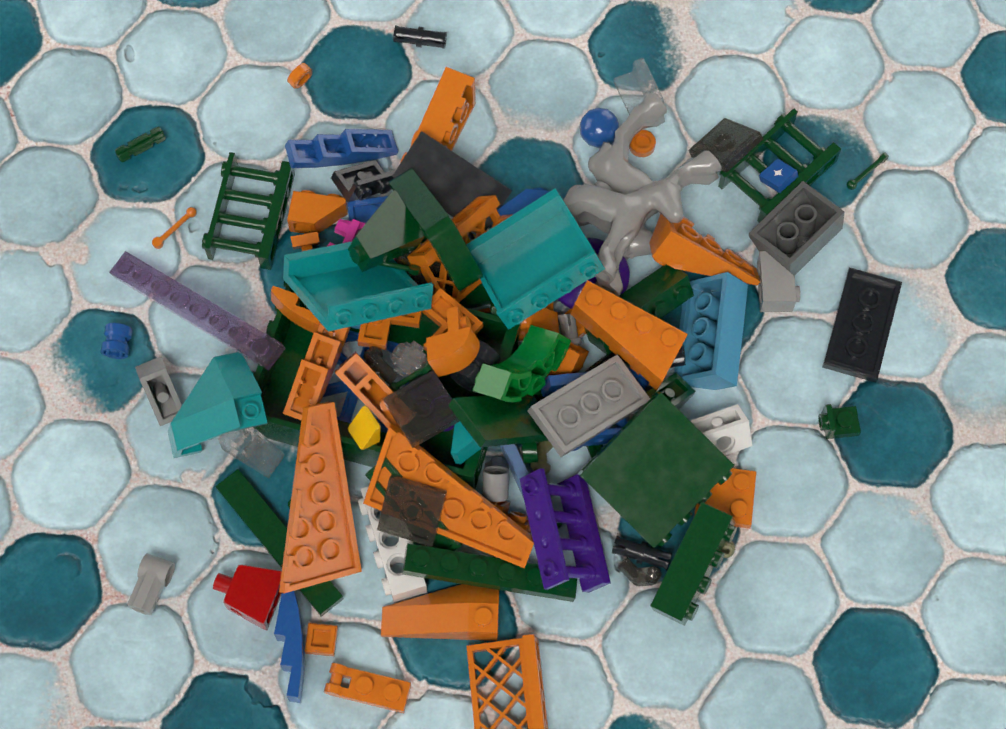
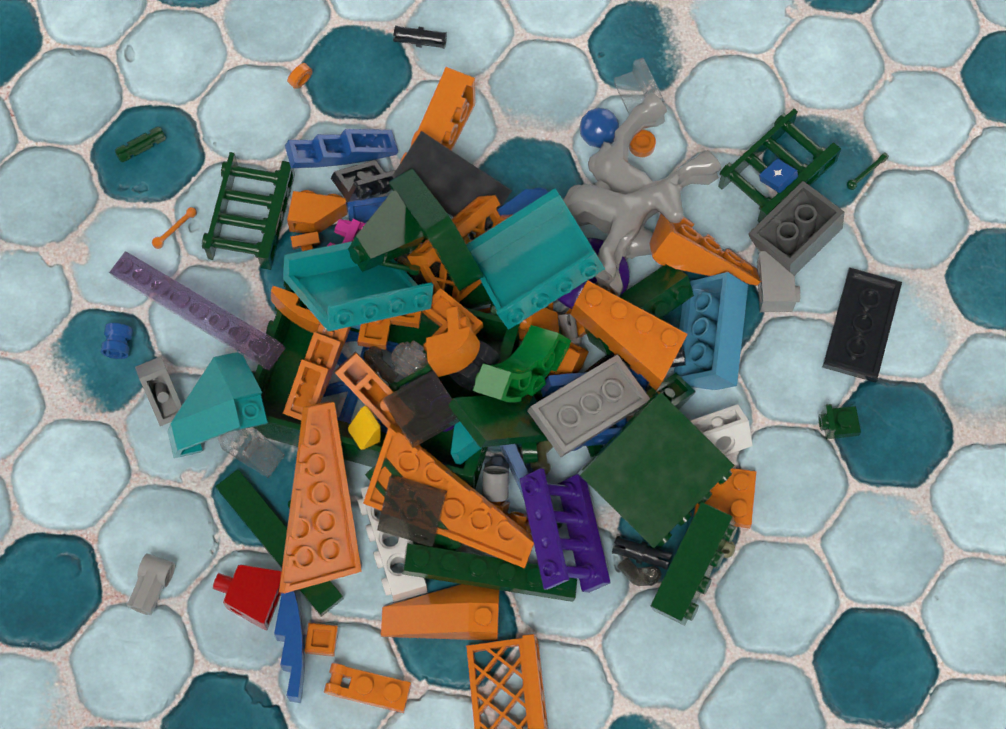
clear smoke tile [688,118,763,172] -> none

